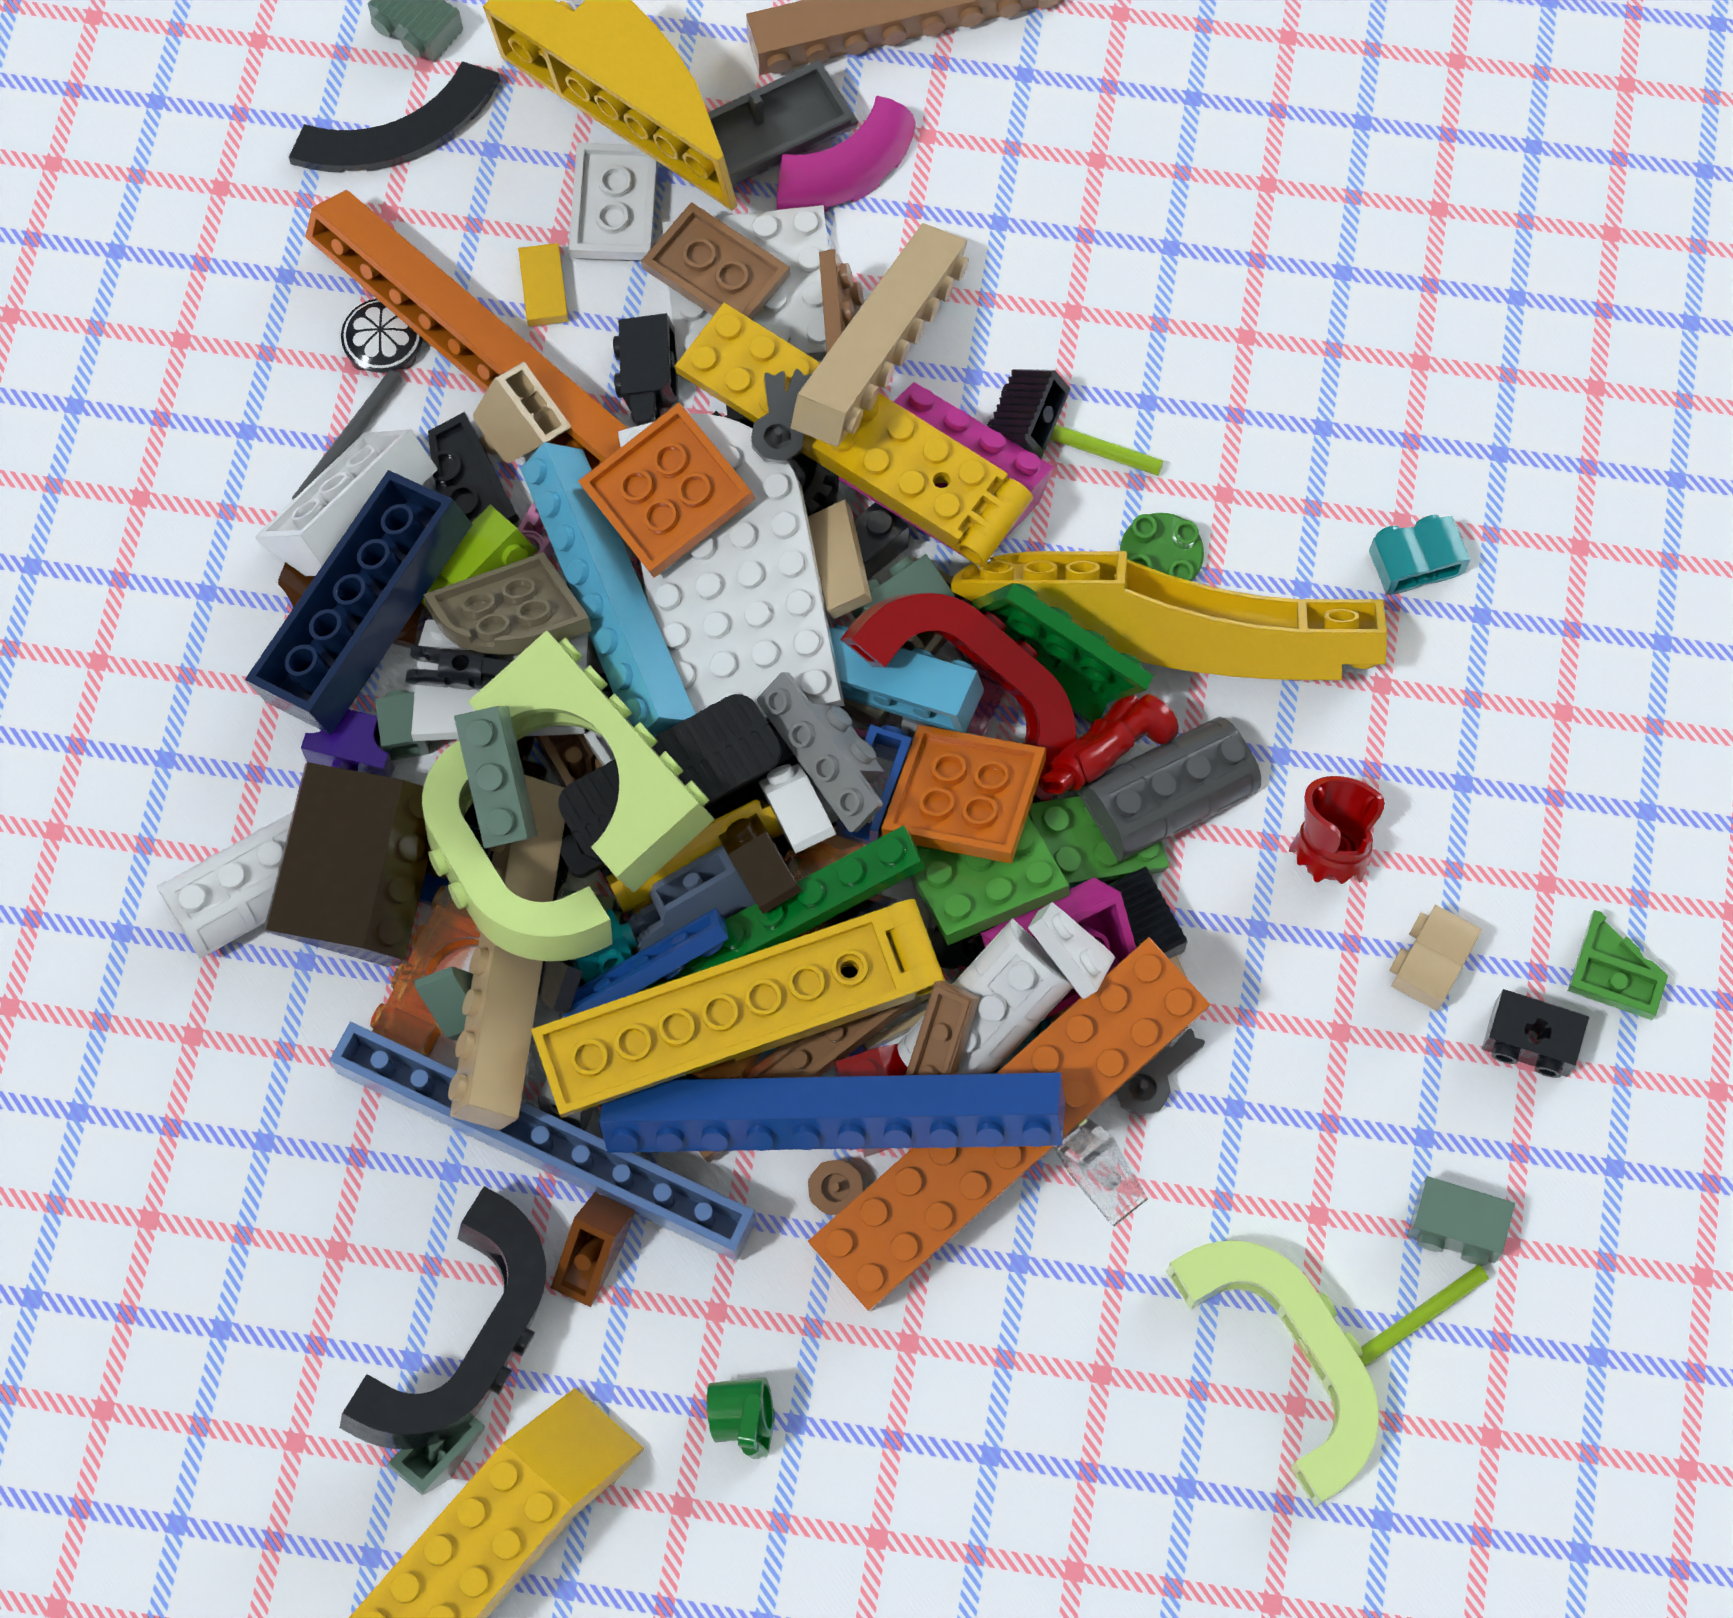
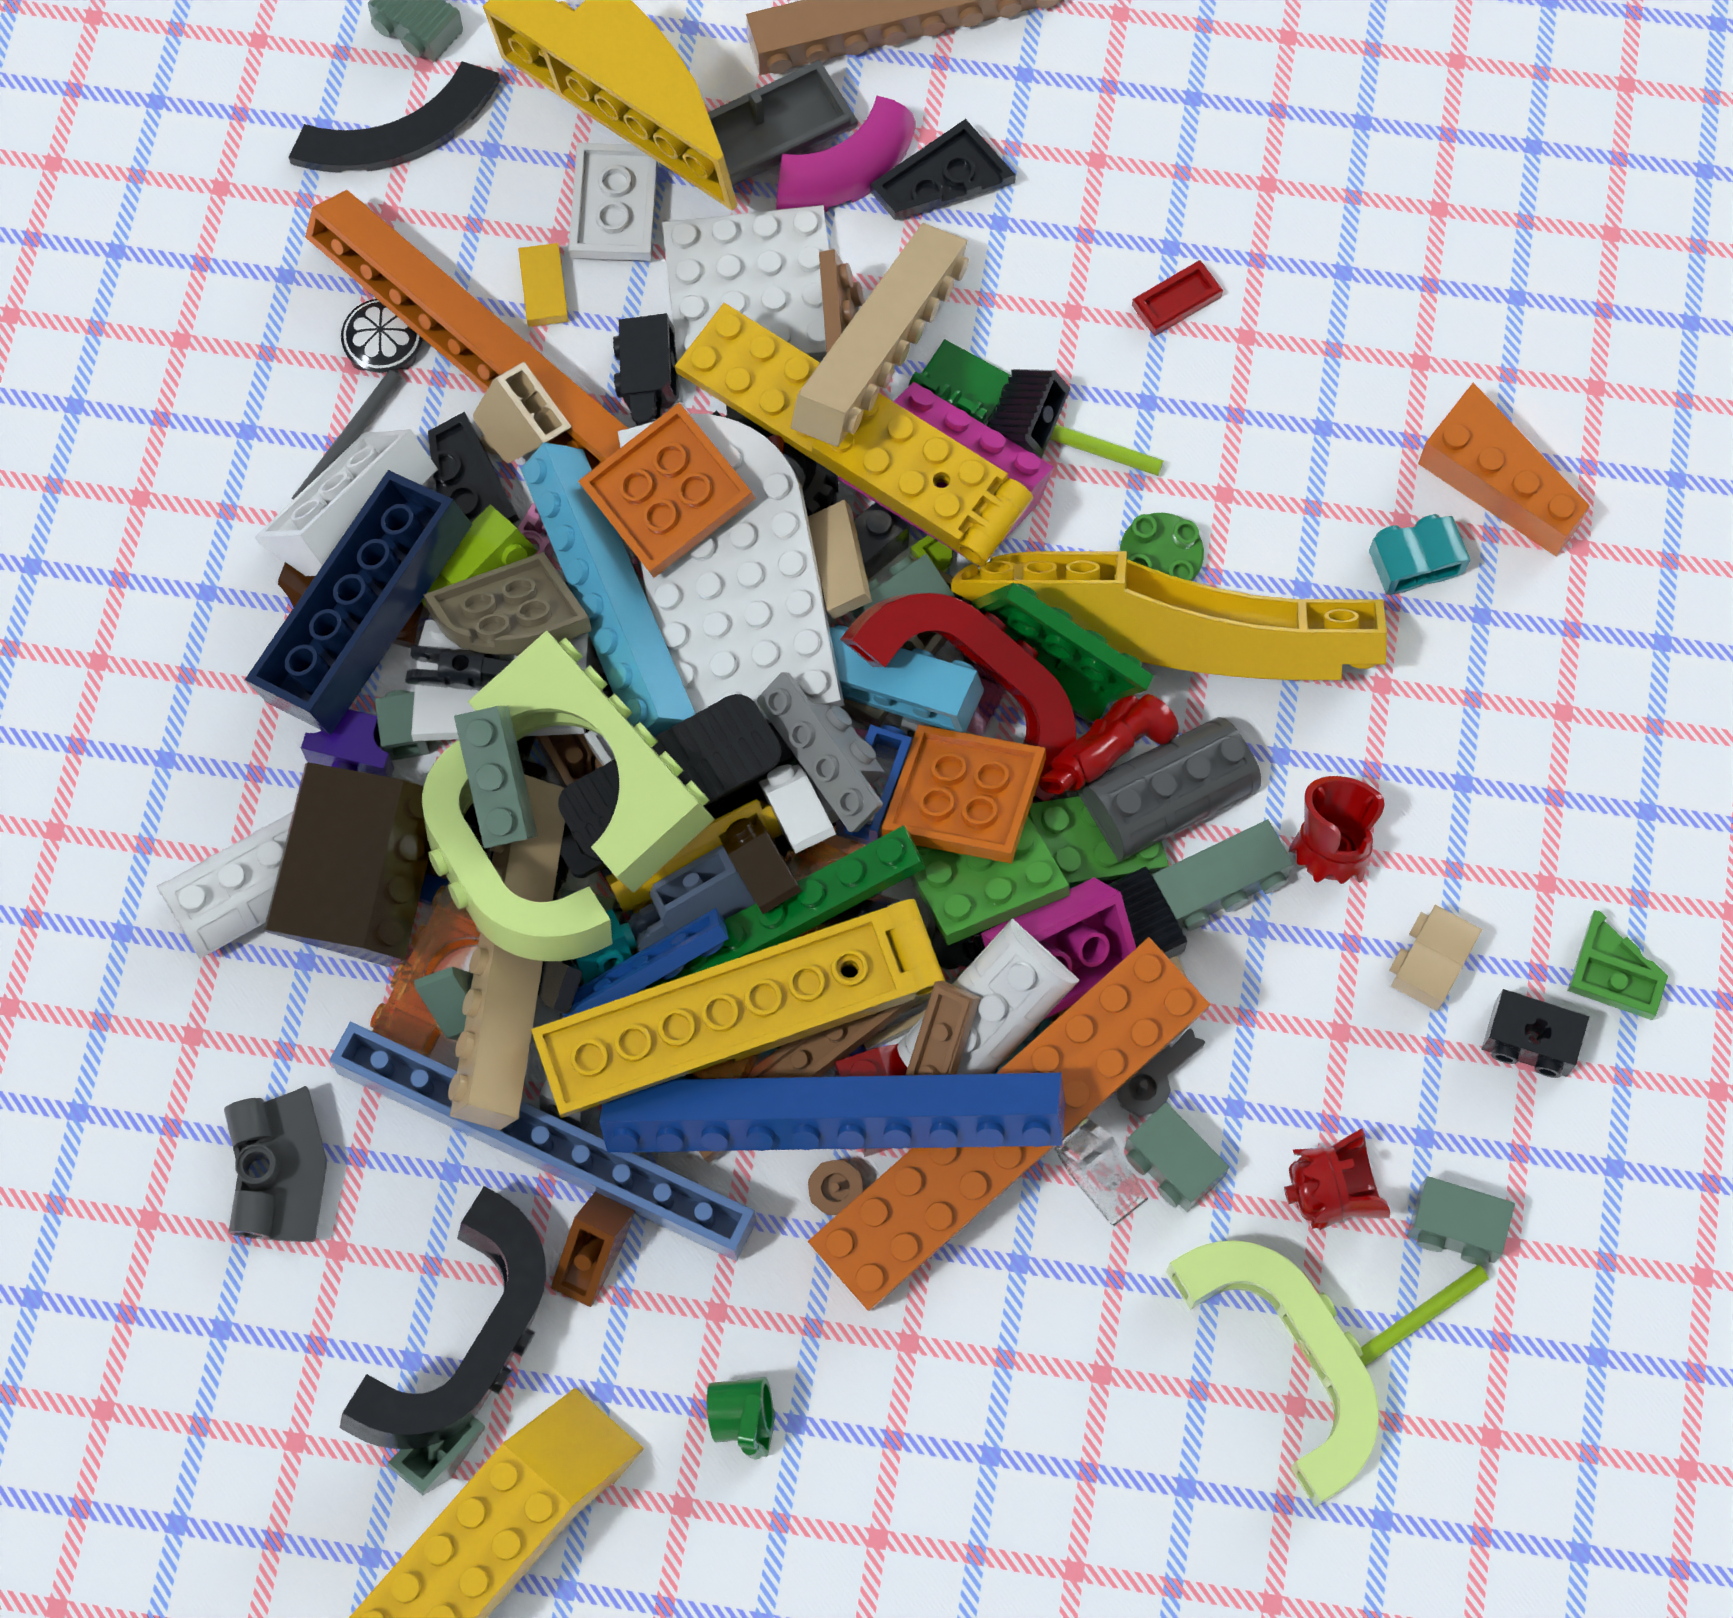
medium nougat plate [641,202,790,320] -> none
dark grey piece [751,369,812,464] -> none
white wing [1028,902,1115,1000] -> none
none -> dark grey panel [224,1086,327,1242]
none -> black wing [870,119,1016,220]
none -> green hinge [908,339,1011,425]
none -> lime tile [910,535,953,573]
none -> sand green brick [1124,1102,1230,1212]
none -> red tile [1132,260,1223,336]
none -> sand green brick [1152,819,1293,931]
none -> red hat [1284,1128,1390,1230]
none -> orange wedge [1418,382,1590,557]

